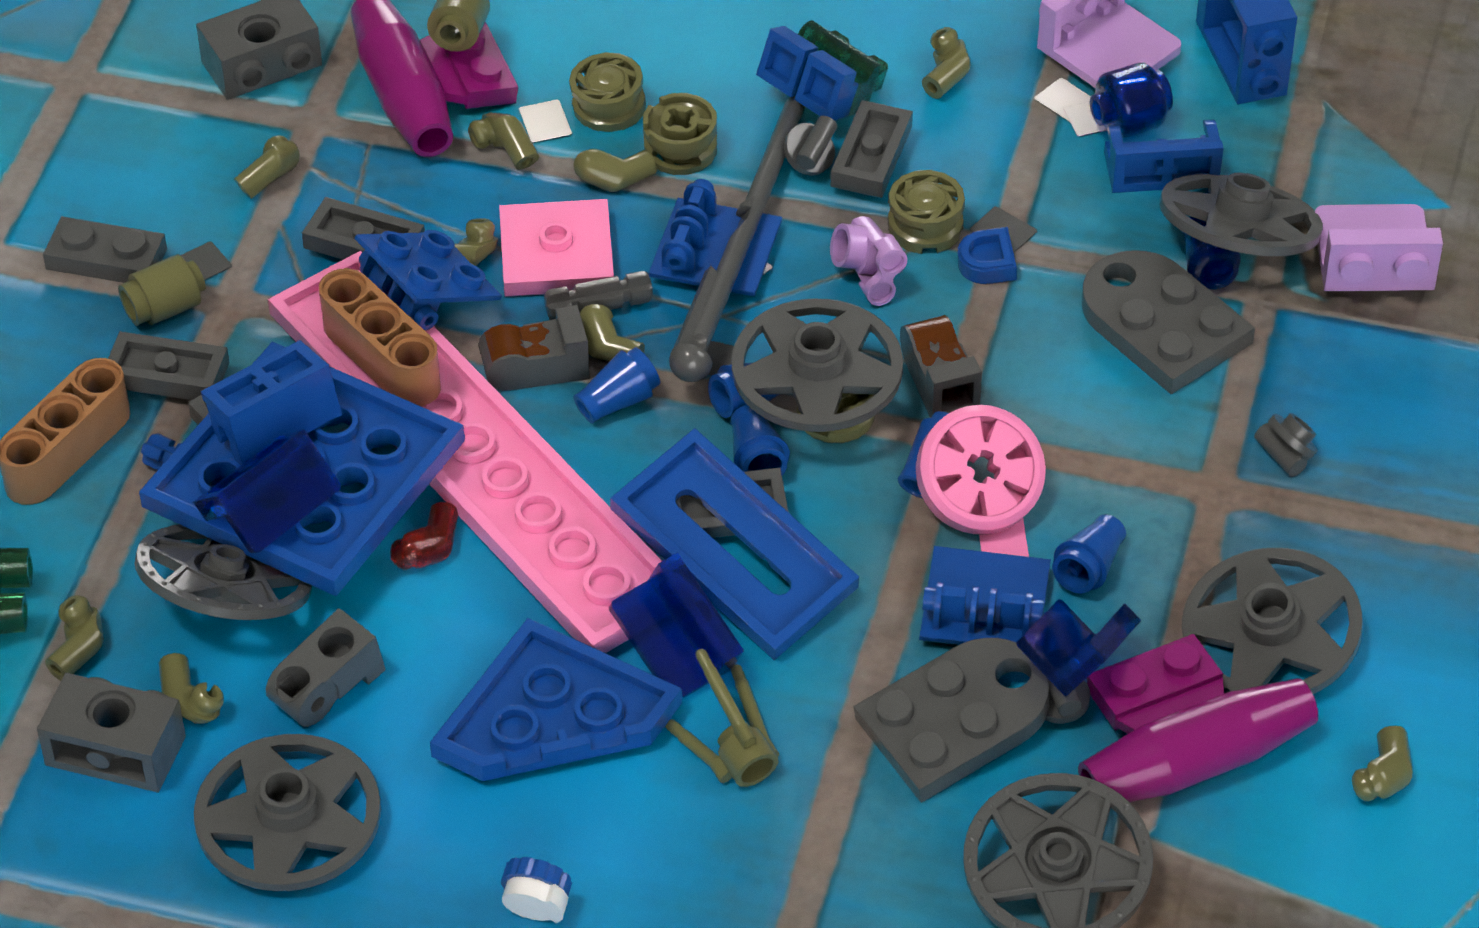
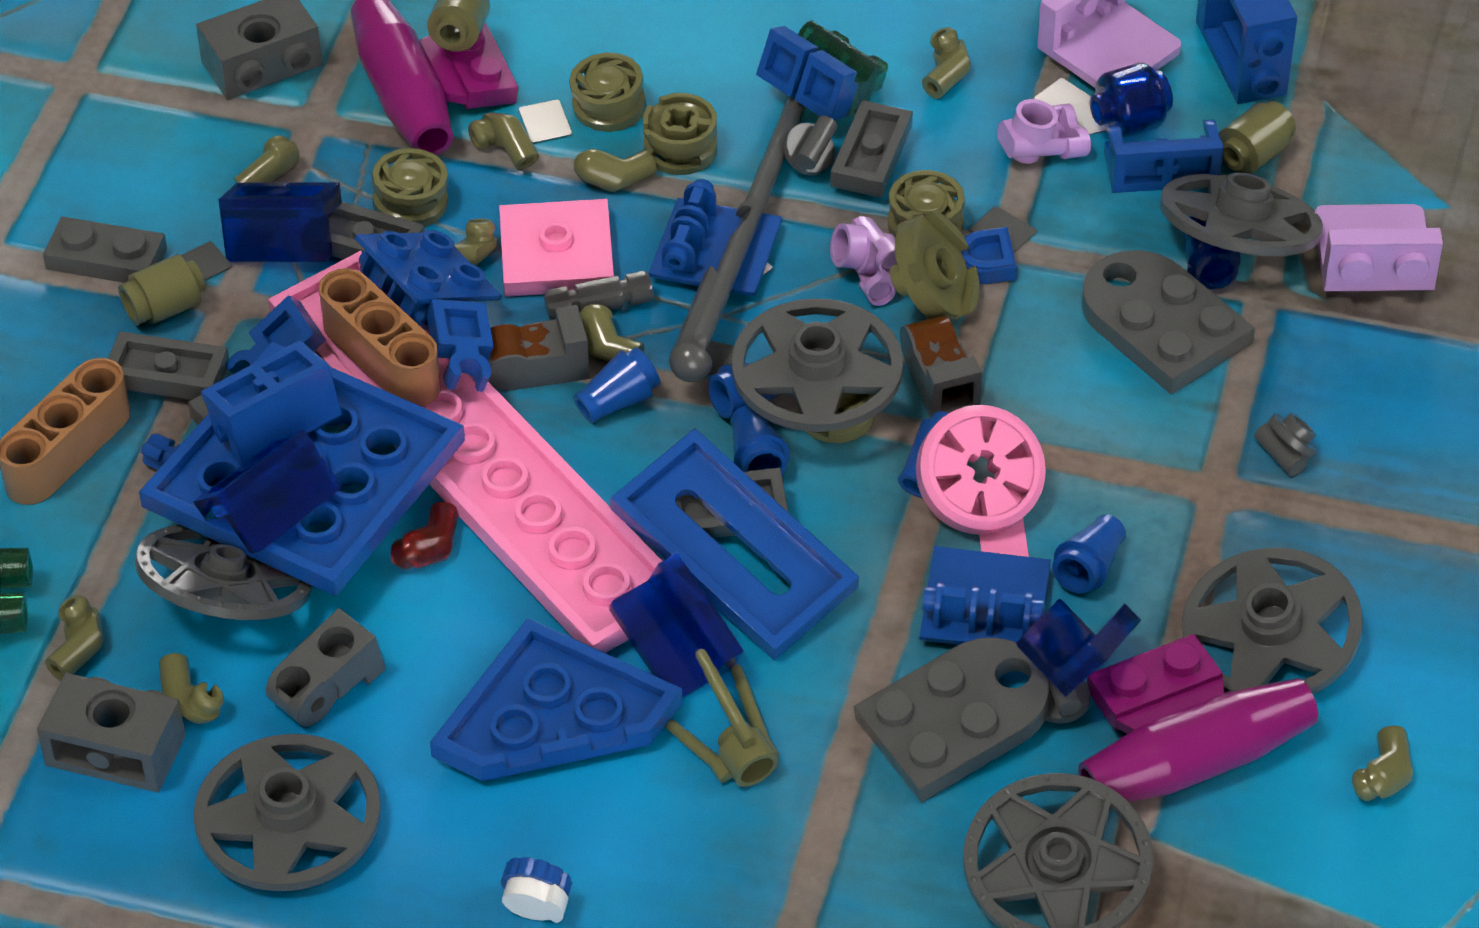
none -> clear blue panel [218,182,342,262]
none -> blue plate [226,295,326,374]
none -> olive wheel [372,148,448,228]
none -> blue plate [426,299,494,392]
none -> olive plate [890,212,980,322]
none -> lavender plate [997,99,1091,164]
none -> olive brick [1219,101,1296,174]

